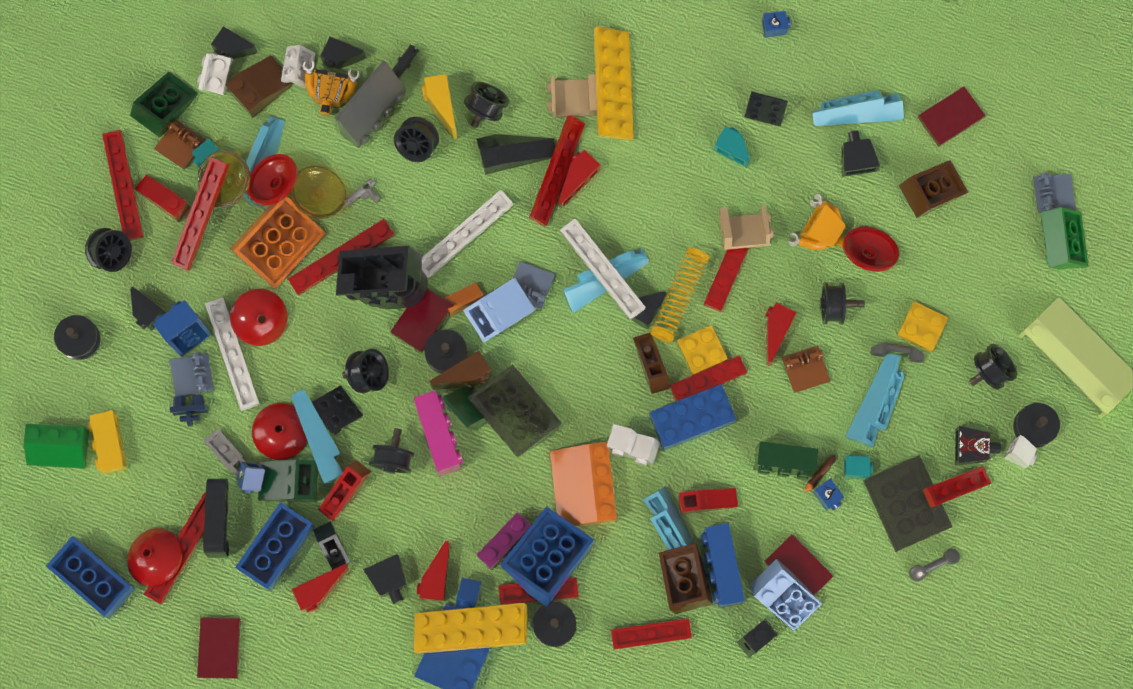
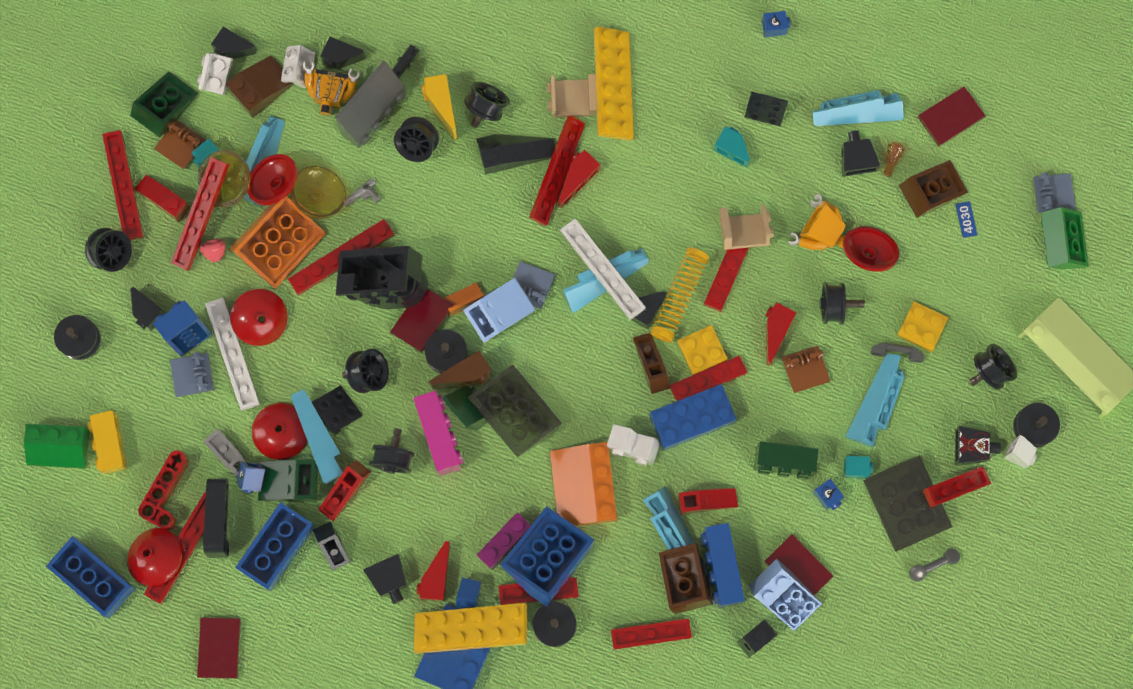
dark blue hips [170,394,208,427] -> none
red slope [292,564,349,613] -> none
white plate [421,190,513,279] -> none
copper piece [805,455,836,492] -> none
none -> red beam [138,450,189,530]
none -> coral cone [200,239,225,262]
none -> clear orange cone [883,142,905,177]
none -> blue sticker [955,201,978,238]

